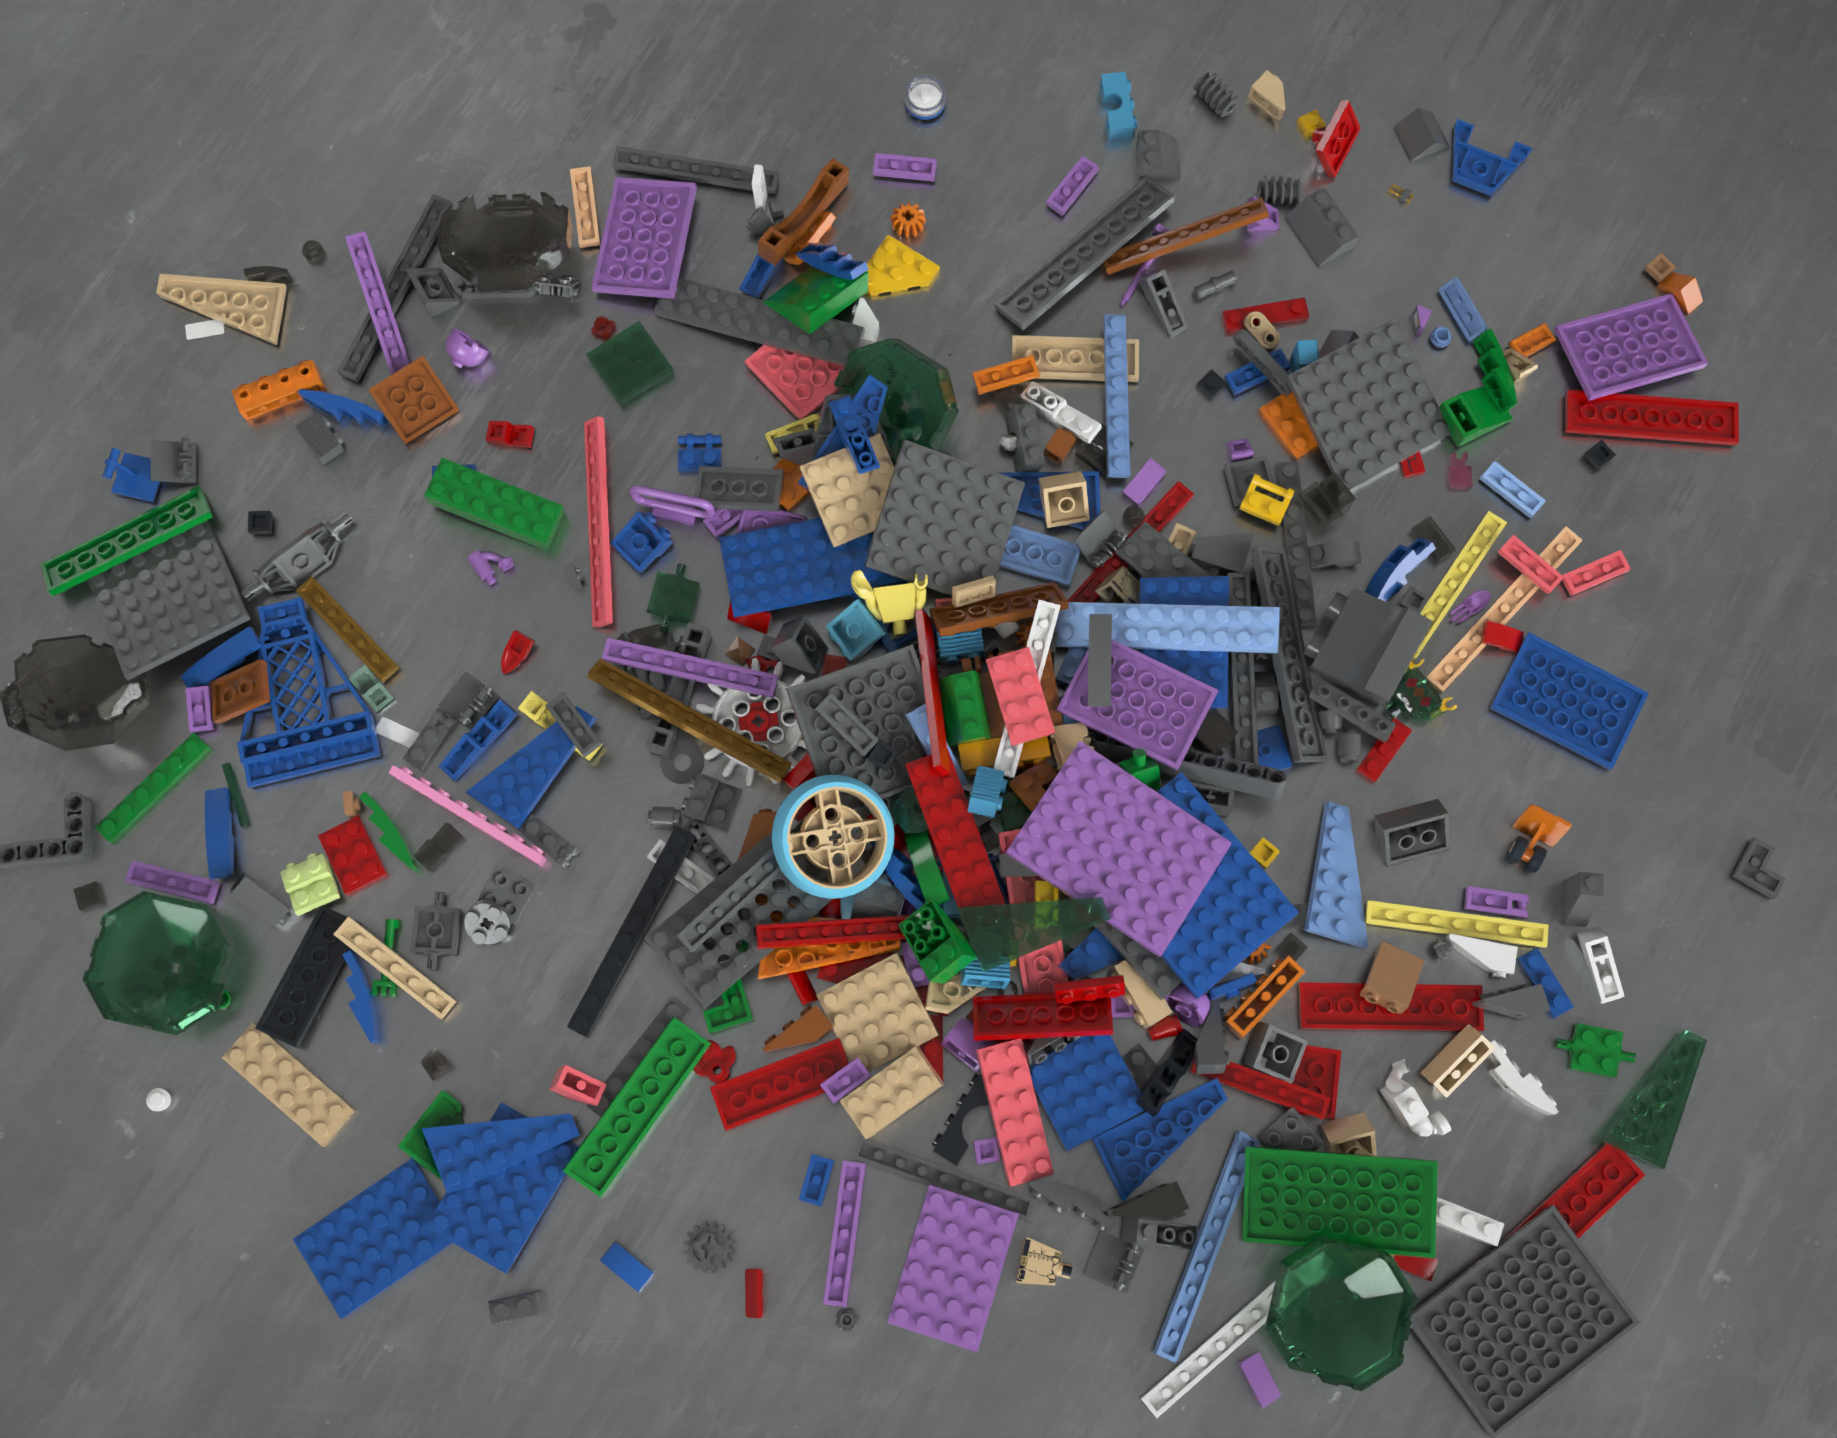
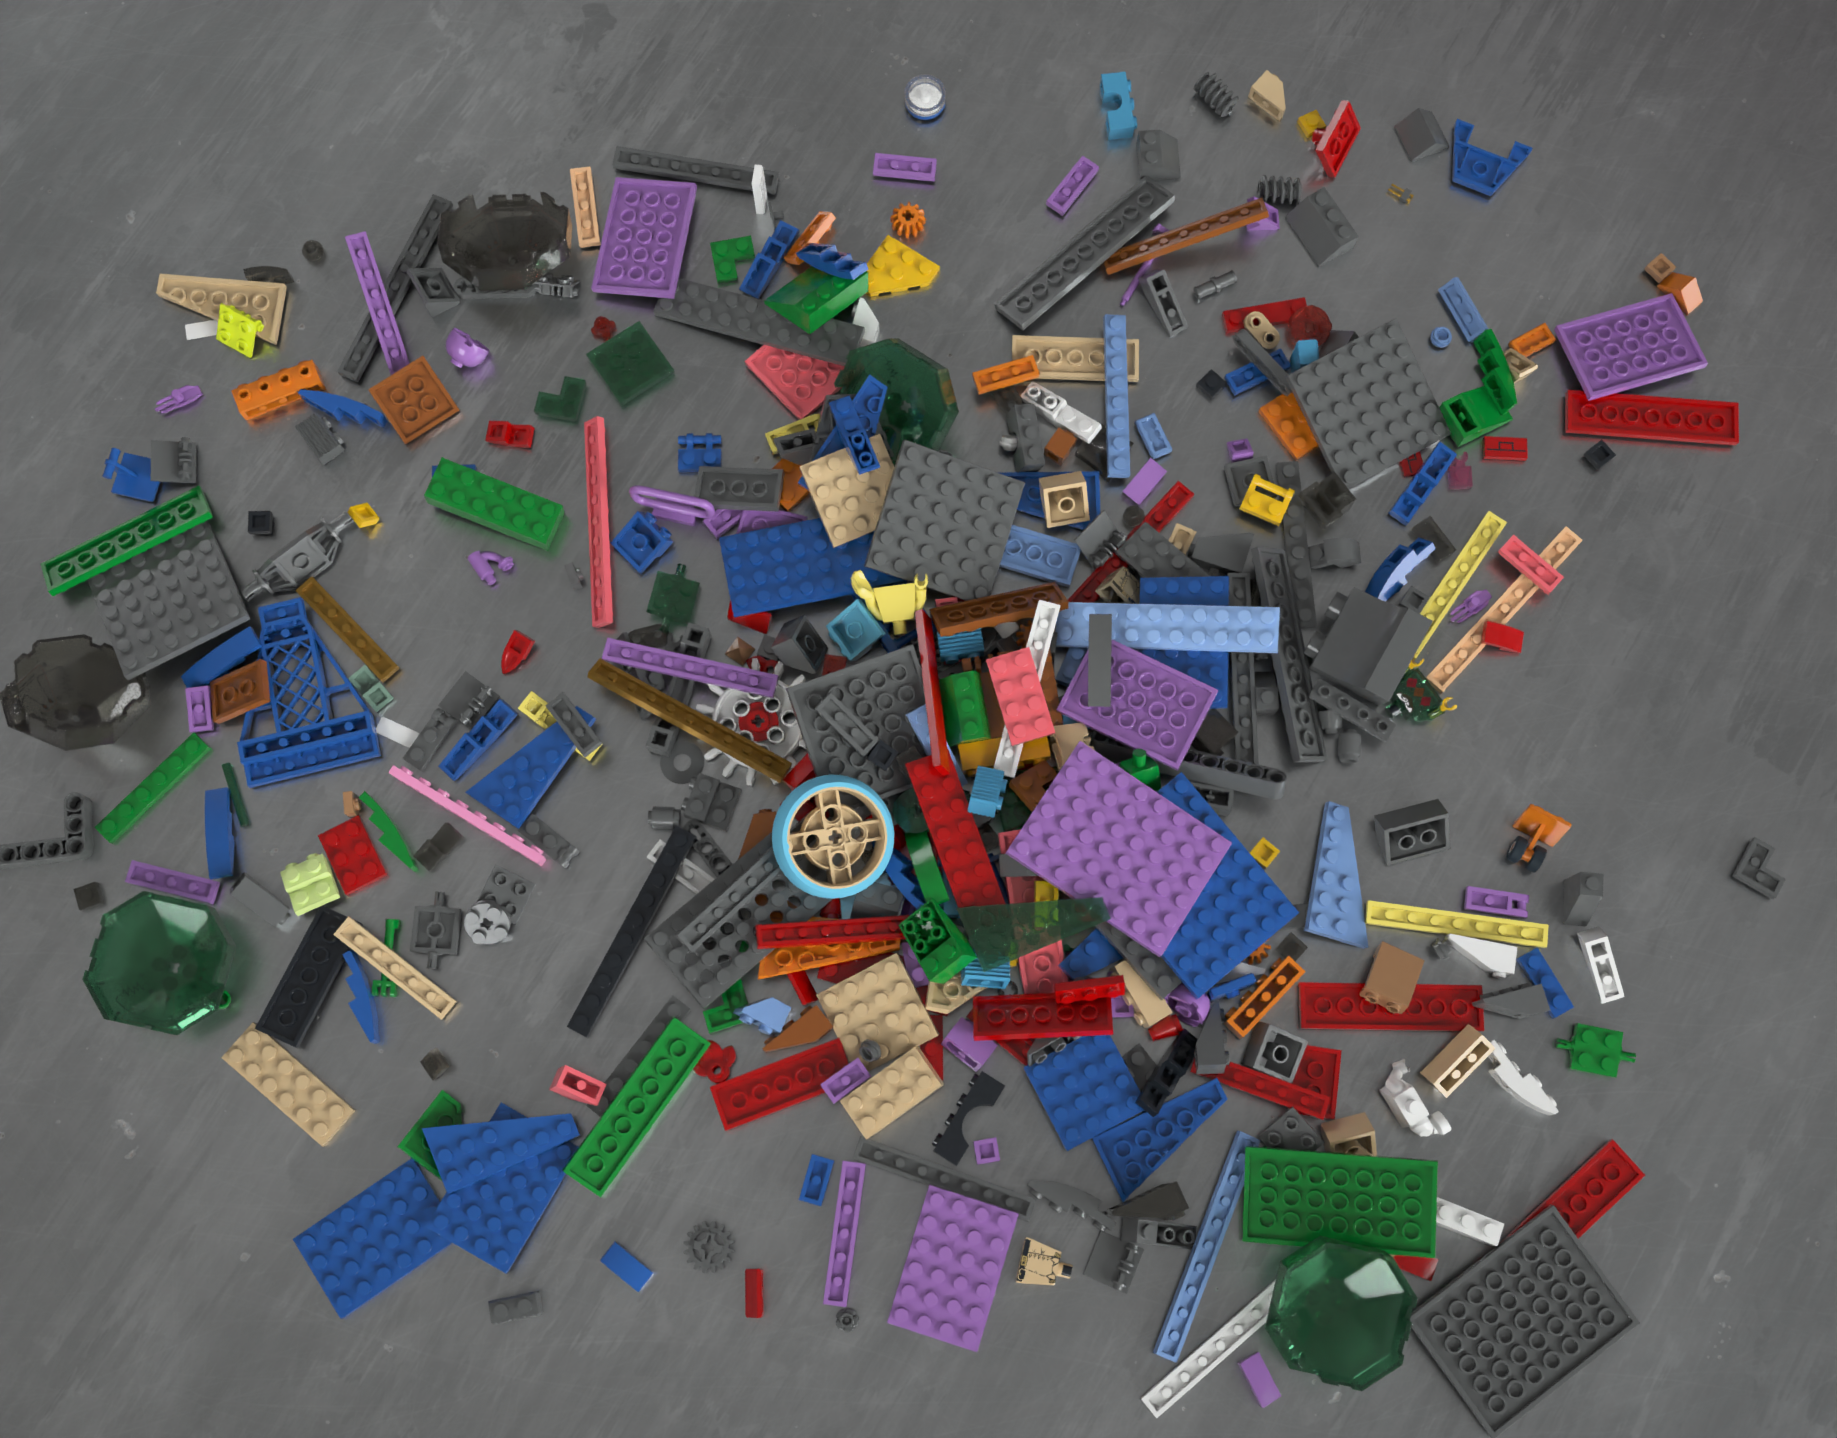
white plate [146,1088,171,1112] -> none
dark grey hat [746,208,773,236] -> none
dark orange arch [758,158,849,266] -> none
tan plate [952,575,996,608] -> none
coral plate [976,1039,1054,1186] -> none
blue plate [1257,725,1292,770] -> none
red plate [1356,718,1413,784] -> none
medium lavender slope [1412,305,1432,337] -> none
light blue plate [1480,461,1546,519] -> none
blue plate [1489,632,1649,770] -> none
coral plate [1562,550,1631,596] -> none
clear green wing [1601,1031,1707,1169] -> none
none -> medium lavender piece [155,385,203,413]
none -> neon yellow hinge [216,303,264,358]
none -> yellow plate [347,503,379,528]
none -> clear green plate [534,376,587,422]
none -> green plate [710,235,755,284]
none -> medium blue slope [733,997,791,1035]
none -> dark grey plate [859,1039,881,1062]
none -> medium blue plate [1134,413,1172,460]
none -> clear red plate [1288,305,1332,346]
none -> blue slope [1388,442,1457,526]
none -> red tile [1483,436,1528,461]

